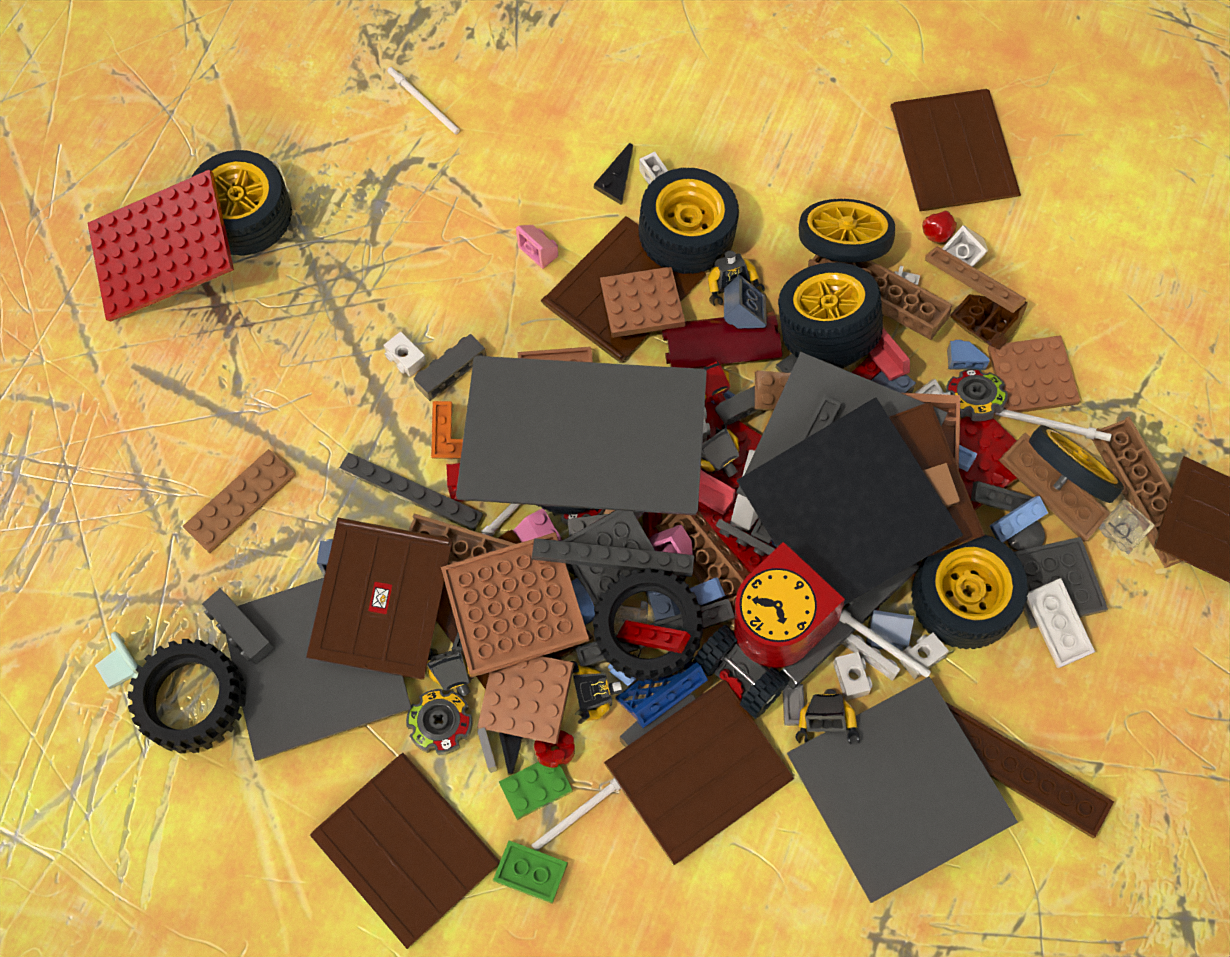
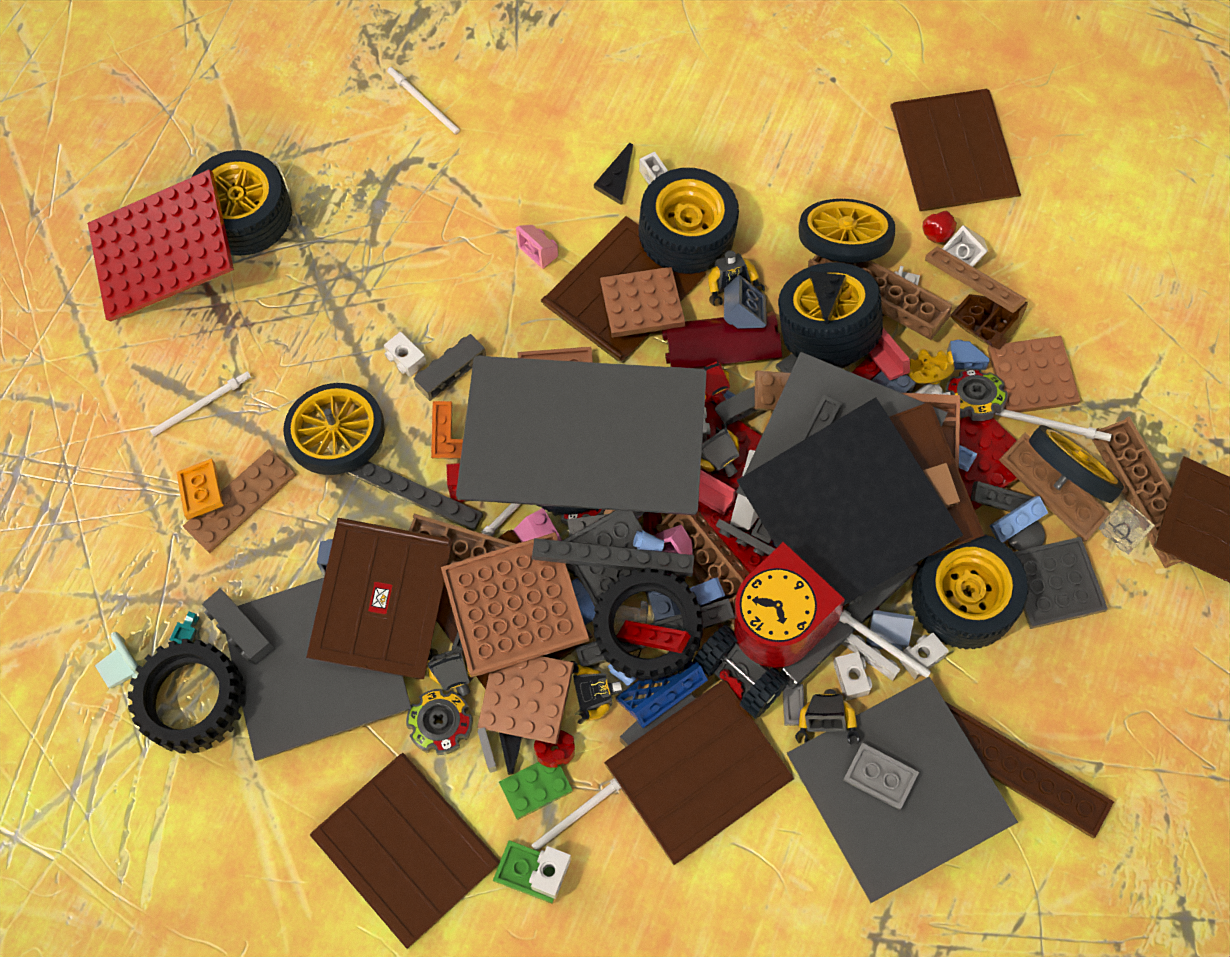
white tile [1027,578,1095,668] -> none
none -> white bar [150,371,251,437]
none -> teal plate [169,611,200,644]
none -> light orange plate [176,458,224,520]
none -> wheel [283,383,385,475]
none -> white brick [529,846,572,899]
none -> light blue cone [633,530,664,552]
none -> black wing [810,271,846,324]
none -> light grey plate [843,743,919,810]
none -> yellow plate [907,349,955,385]

